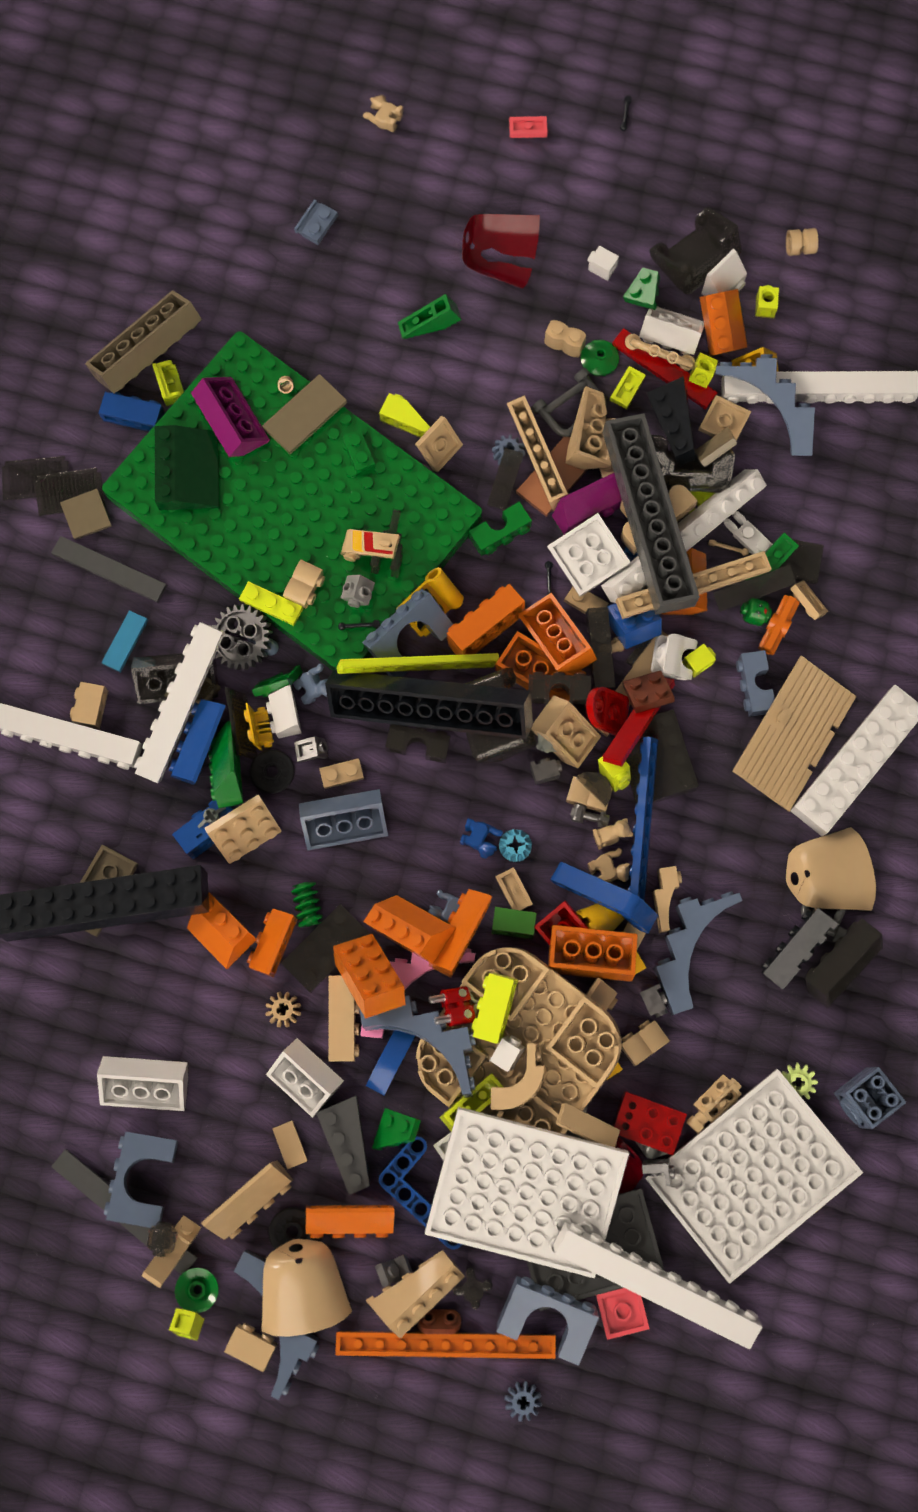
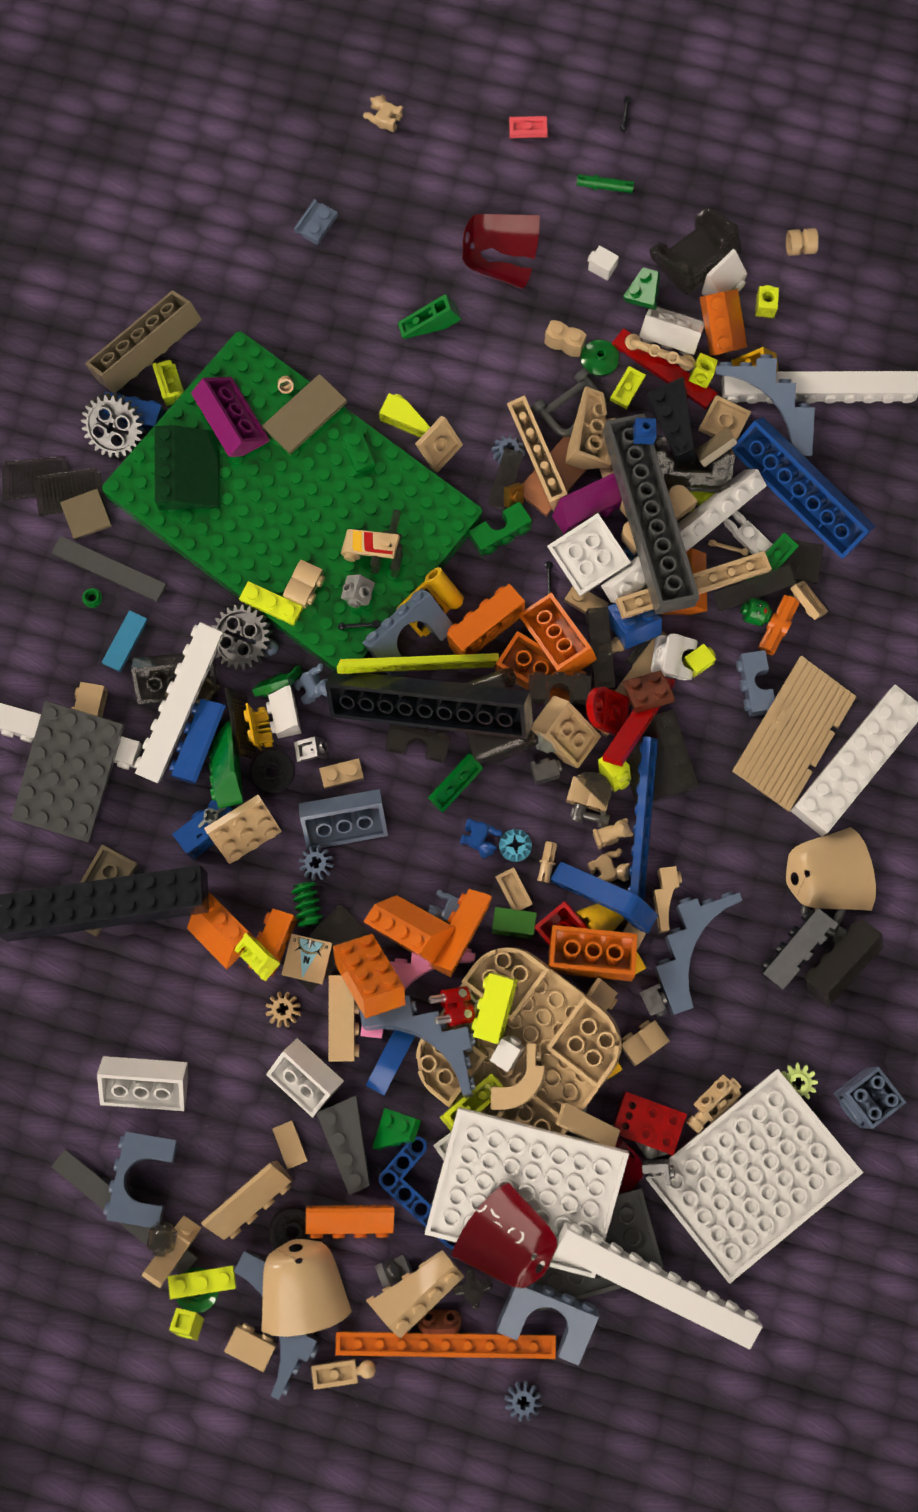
coral plate [596,1287,650,1340] -> none
none -> dark grey plate [11,701,125,843]
none -> flat silver gear [81,393,145,458]
none -> green plate [82,588,103,608]
none -> neon yellow plate [168,1265,237,1299]
none -> neon yellow hinge [235,933,280,982]
none -> tan tile [281,934,333,985]
none -> sand blue gear [299,846,334,881]
none -> tan plate [311,1359,376,1389]
none -> green plate [428,753,483,813]
none -> dark red piece [451,1183,557,1288]
none -> pearl gold plate [504,483,524,508]
none -> tan axle [537,841,557,883]
none -> green pin [576,173,634,194]
none -> blue plate [633,418,657,445]
none -> blue brick [730,417,876,559]

